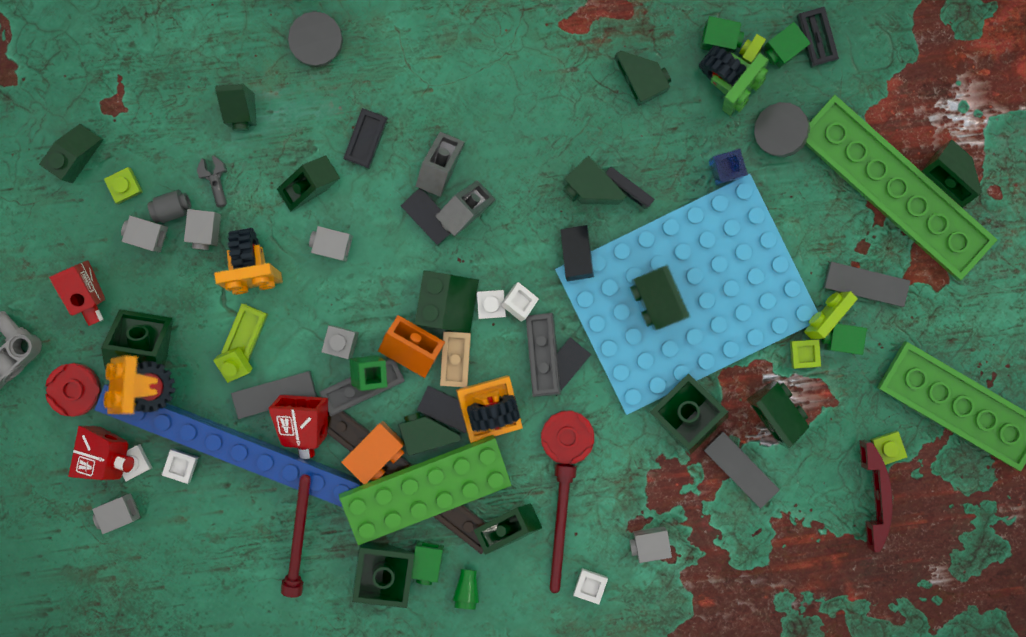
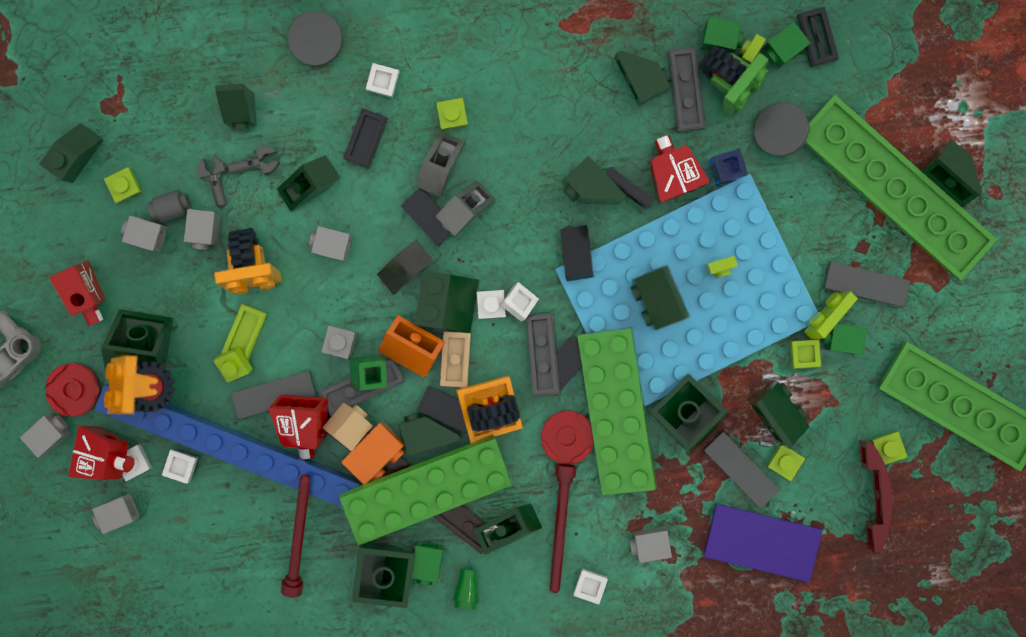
none -> light grey brick [20,414,71,458]
none -> dark grey bar [228,146,280,175]
none -> tan brick [322,402,373,451]
none -> white plate [366,63,400,98]
none -> clear smoke slope [377,239,435,295]
none -> lime plate [436,98,468,131]
none -> bright green plate [577,327,657,495]
none -> red torso [649,135,710,204]
none -> dark grey tile [668,47,705,132]
none -> dark purple tile [703,503,823,583]
none -> lime plate [704,256,738,278]
none -> lime plate [766,444,805,481]

